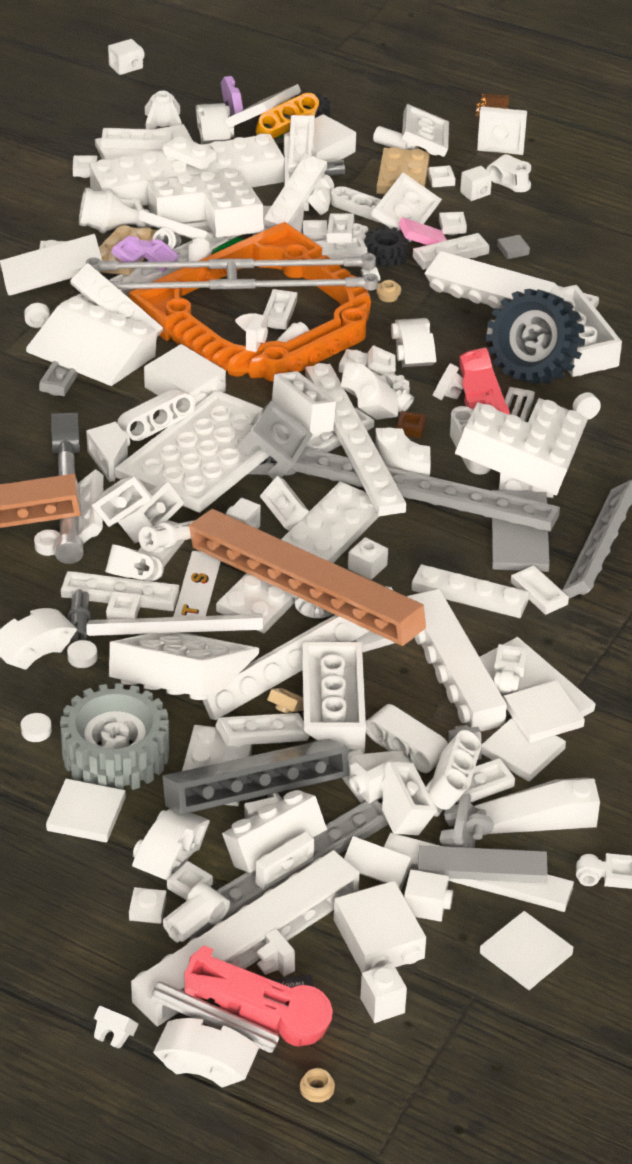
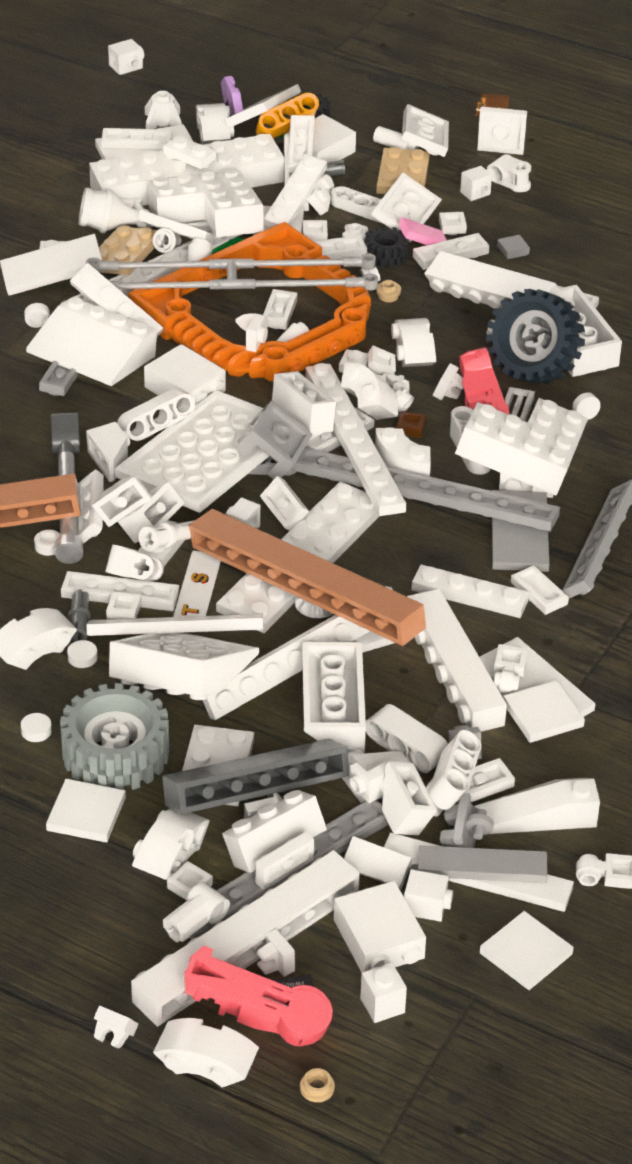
white plate [73,156,97,178] -> none
lavender tile [111,236,180,273] -> none
white plate [129,887,166,924] -> none
light grey axle [151,981,279,1052] -> none
white tile [216,713,310,746] -> none
tan plate [267,688,304,714] -> none
white plate [327,213,354,245] -> none
white plate [348,537,388,580] -> none
white tile [427,166,455,187] -> none
white tile [481,718,566,782] -> none

